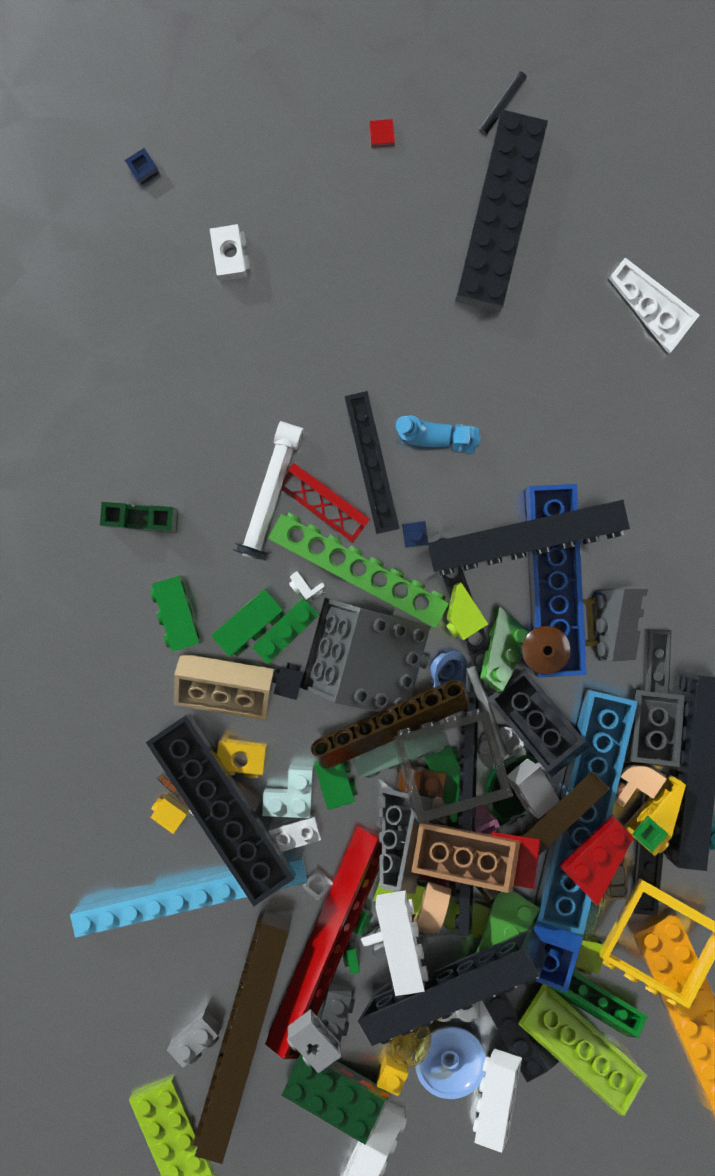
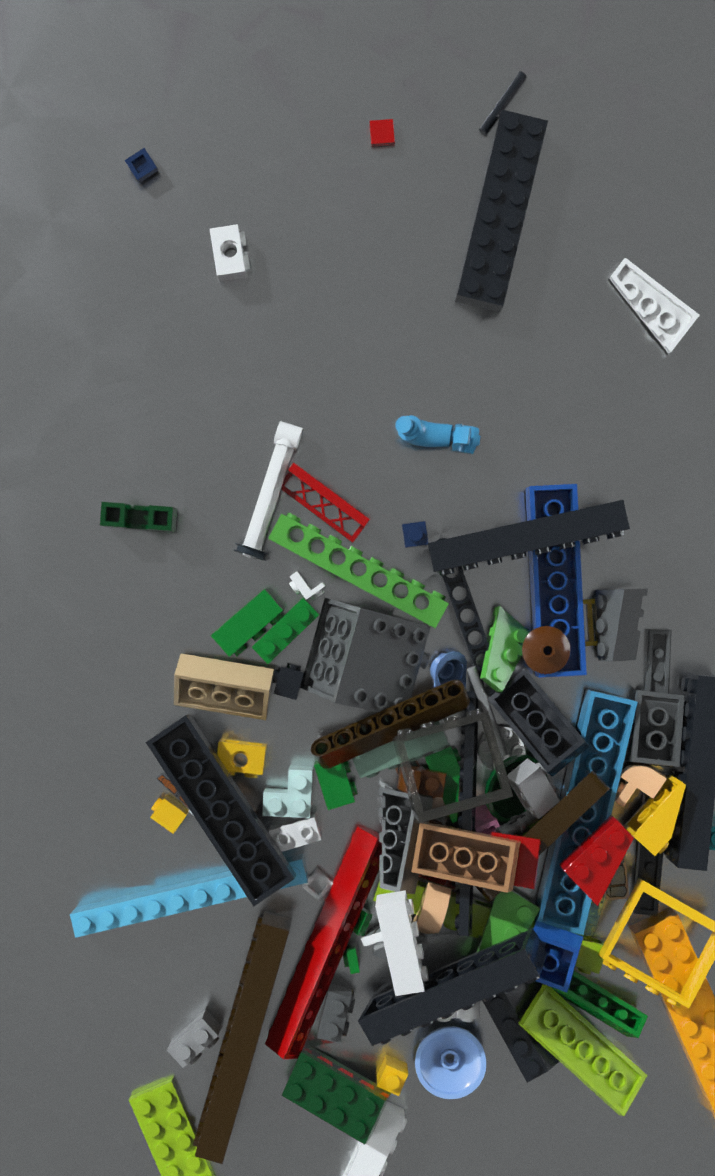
green brick [150,576,202,652] -> none
light grey brick [287,1009,341,1073] -> none
black plate [345,391,399,534] -> none
clear yellow piece [388,1026,432,1067] -> none
lime slope [446,583,488,640] -> none
white brick [473,1048,522,1153] -> none
green plate [632,816,668,852] -> none

